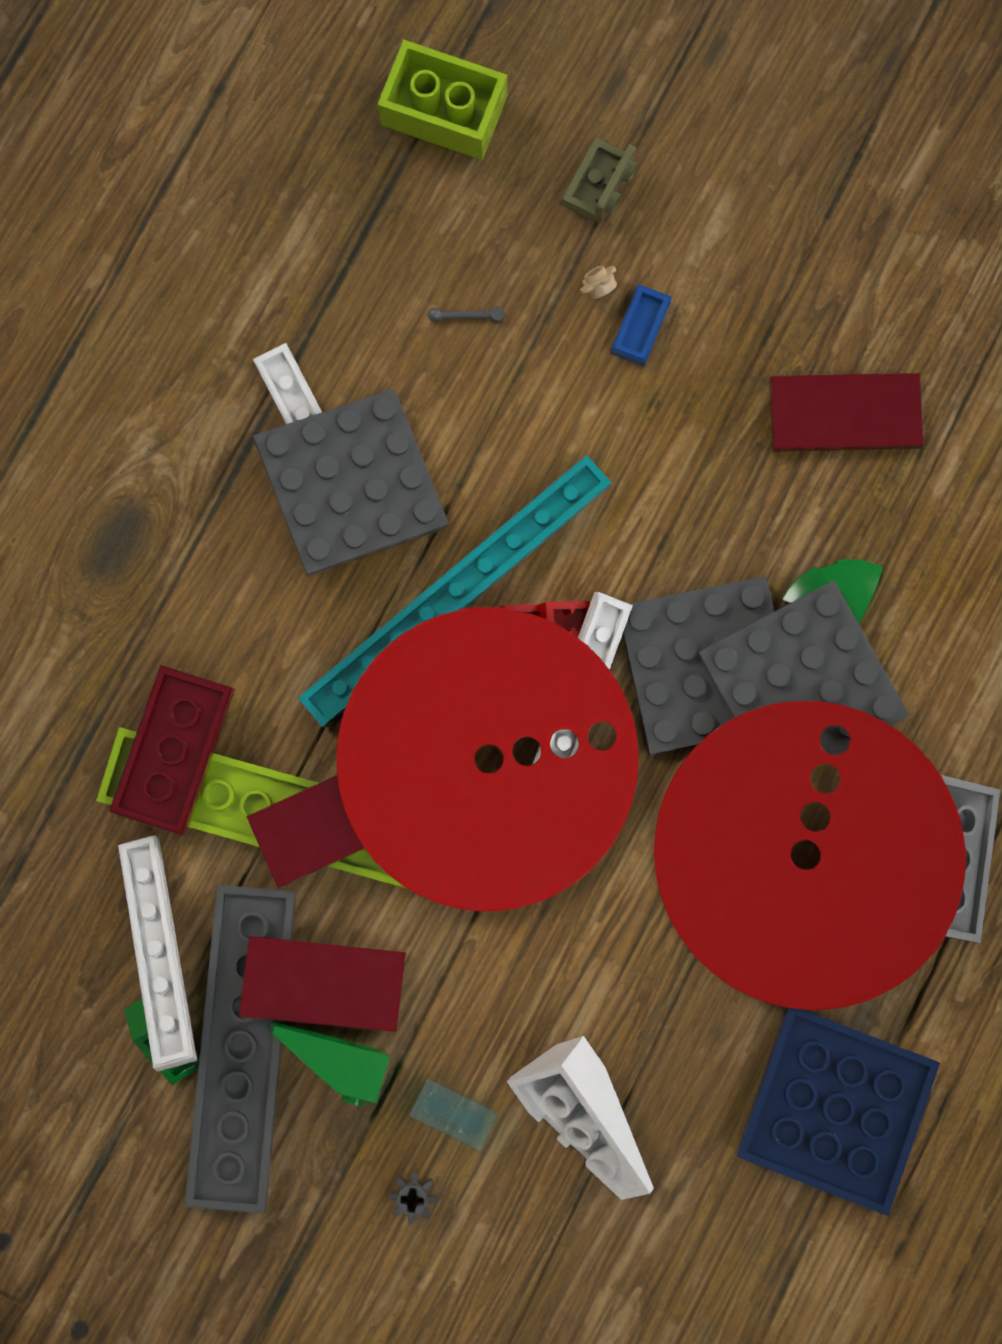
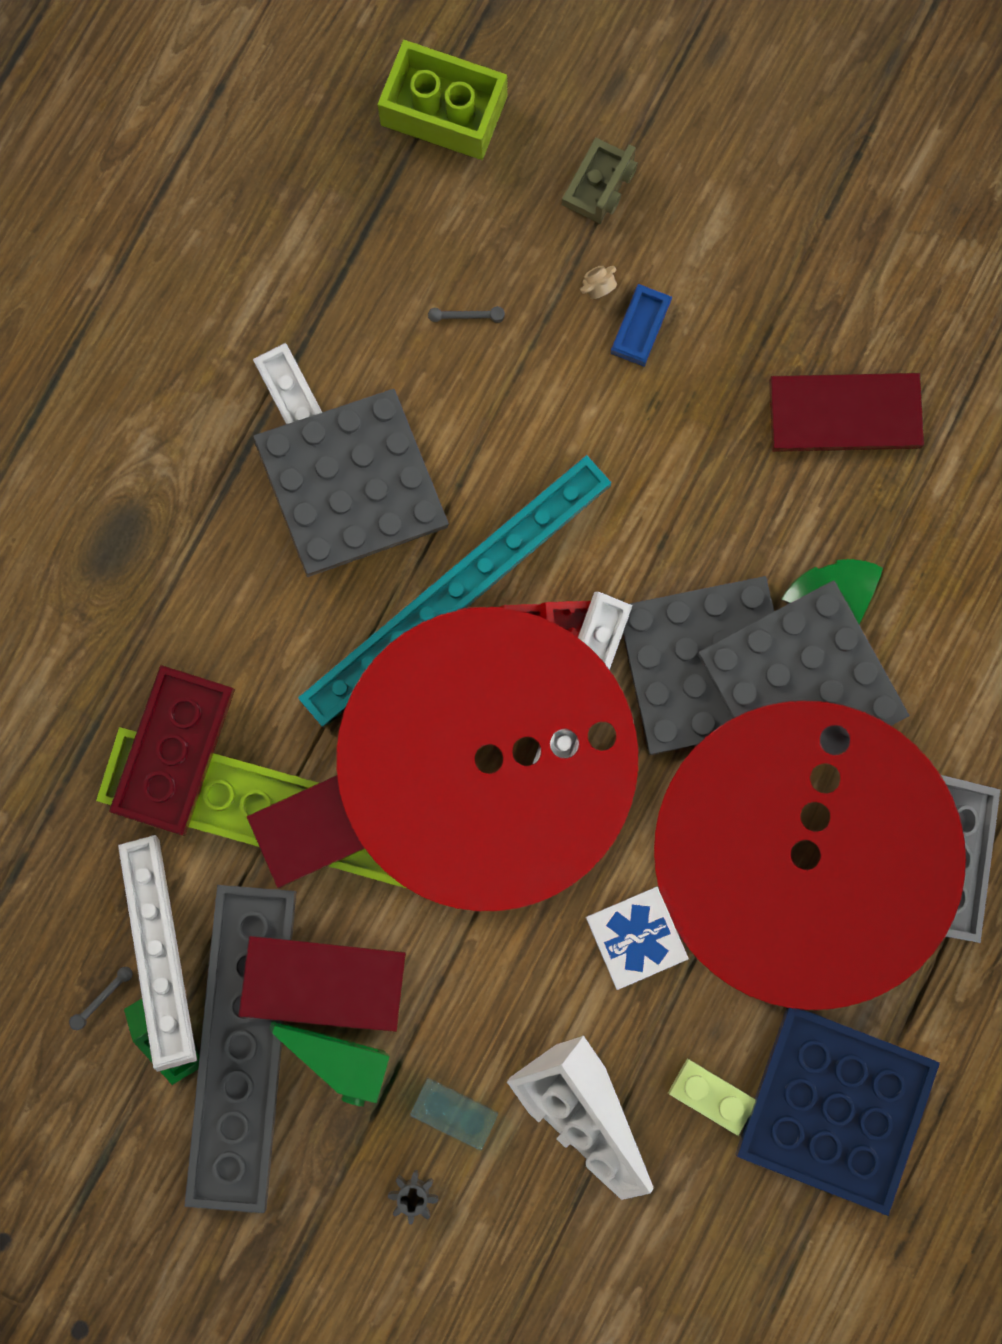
none -> dark grey hinge [69,966,133,1030]
none -> white tile [586,887,689,990]
none -> yellowish green plate [668,1058,755,1136]

